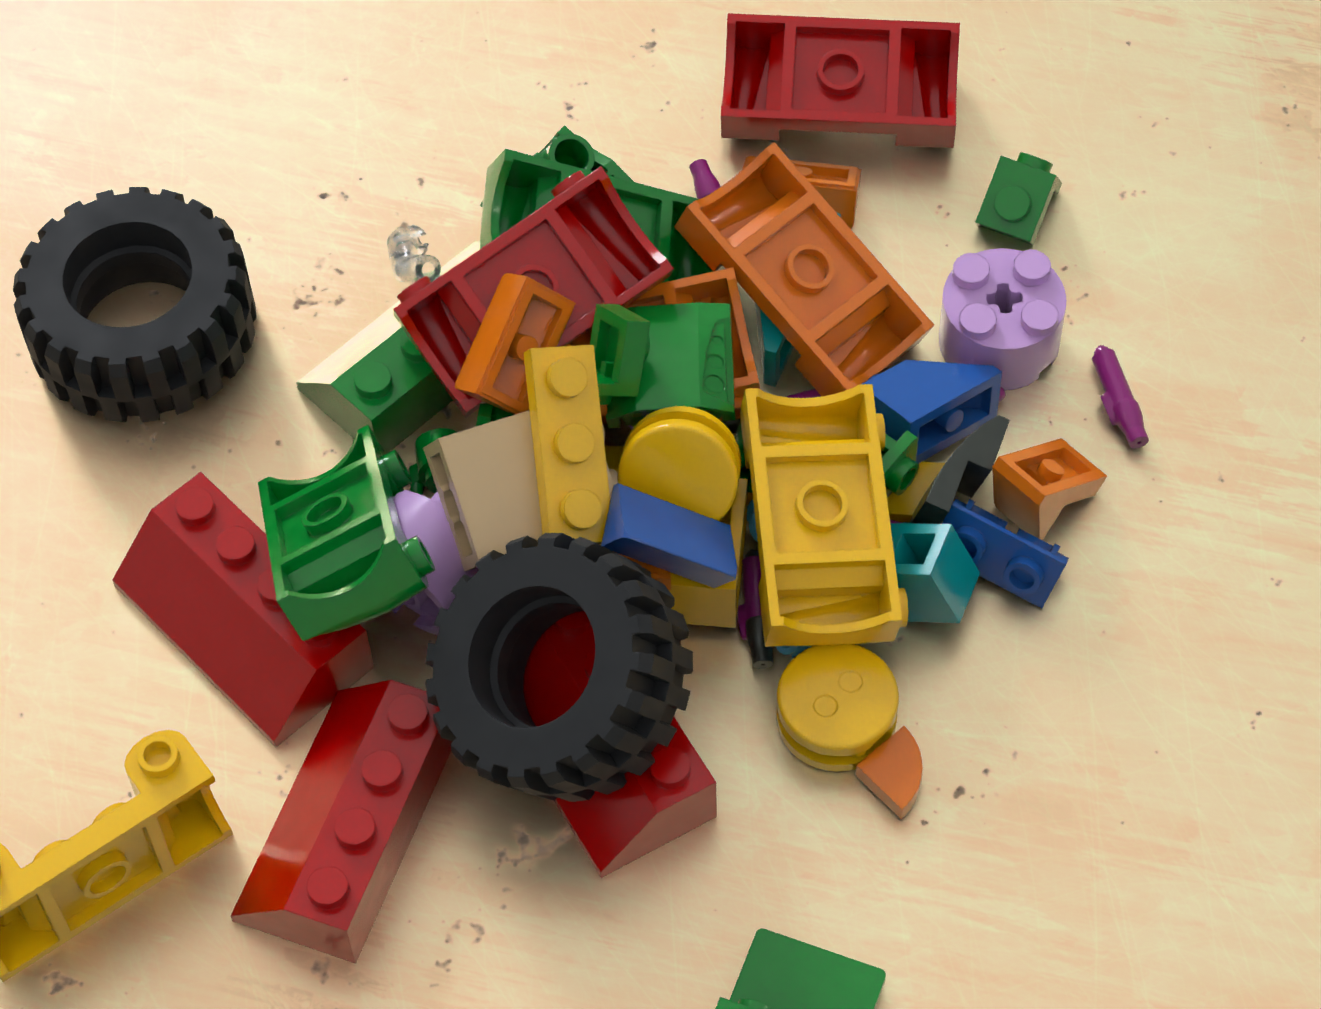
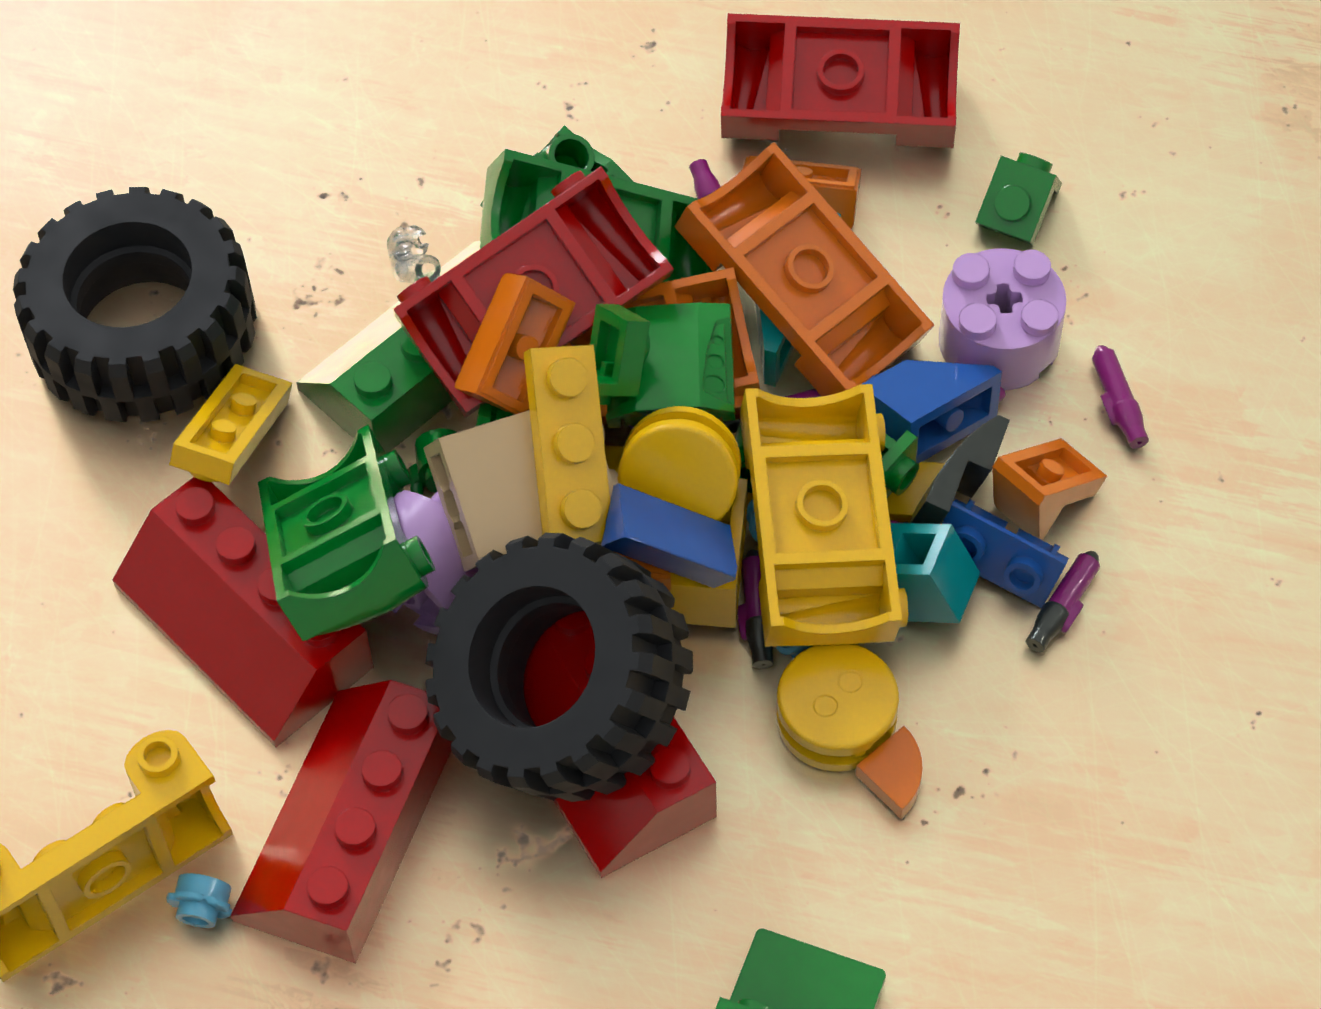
none -> medium azure plate [166,873,232,928]
none -> yellow plate [169,364,292,485]
none -> piece [1025,551,1100,652]

